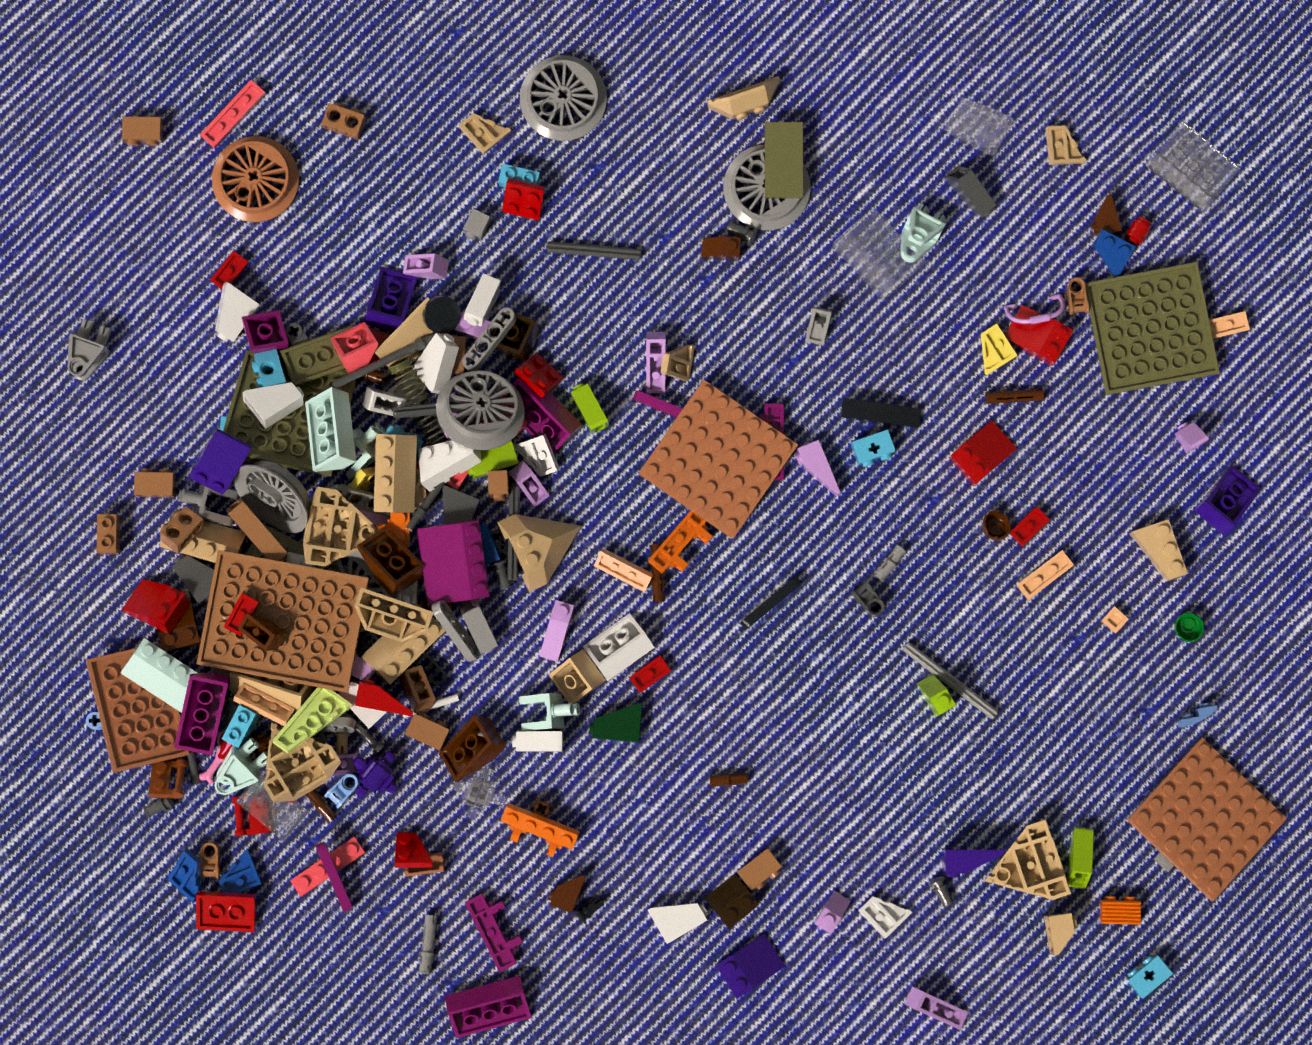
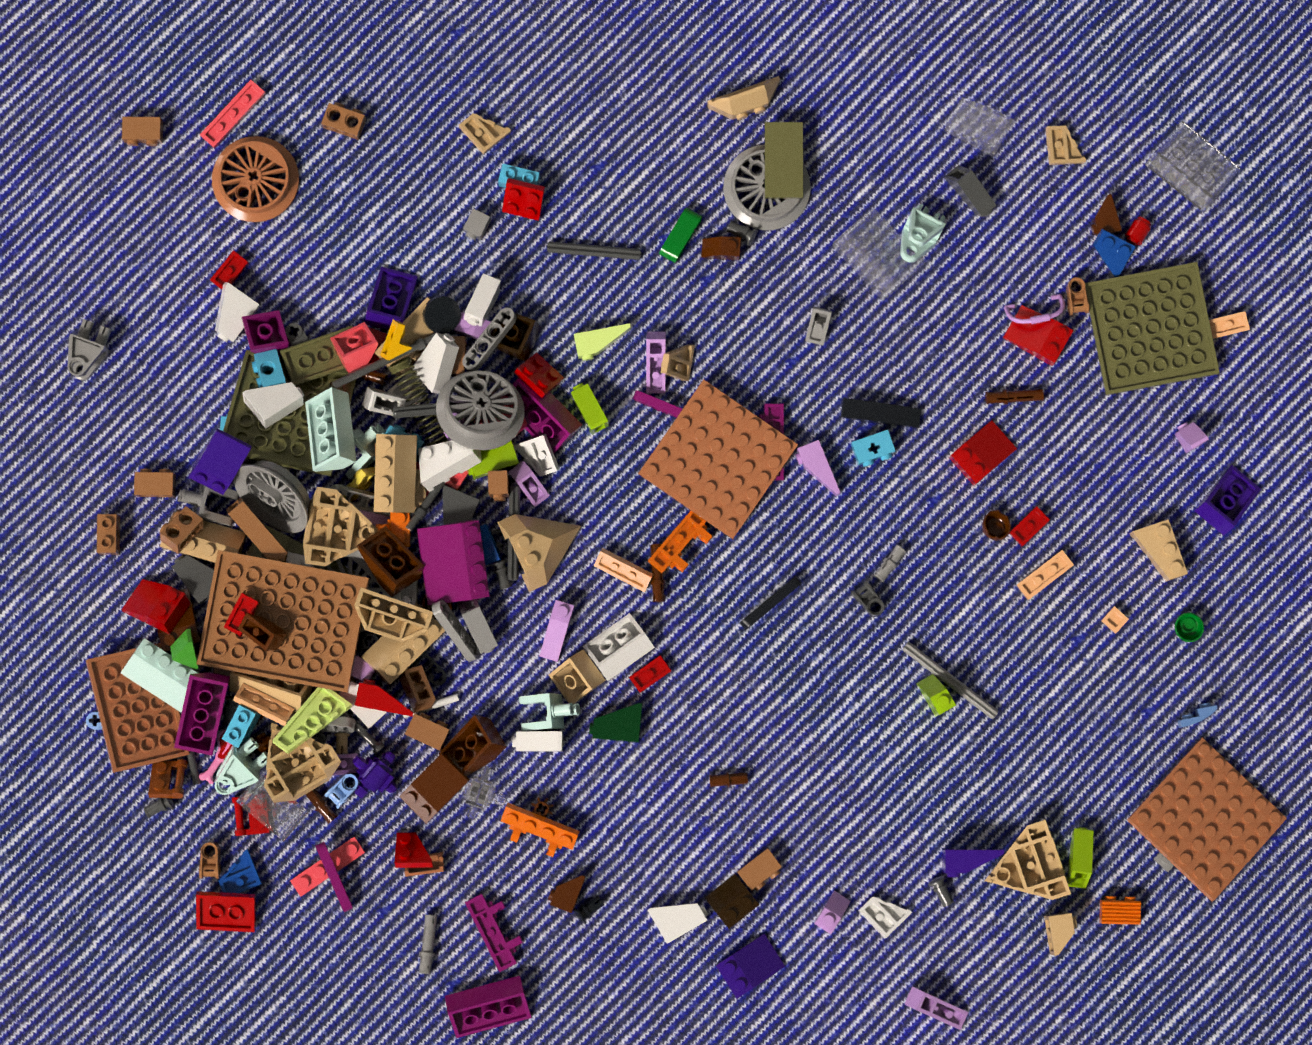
blue wing [168,849,202,903] -> none
lavender slope [403,253,449,279] -> none
light grey piece [520,55,607,141] -> none
light yellow wing [981,324,1017,376] -> none
medium azure brick [1125,955,1173,998] -> none
none -> bright green slope [170,629,198,670]
none -> yellow slope [380,319,412,360]
none -> reddish brown slope [399,753,470,824]
none -> yellowish green slope [574,323,631,361]
none -> green beam [659,207,703,263]

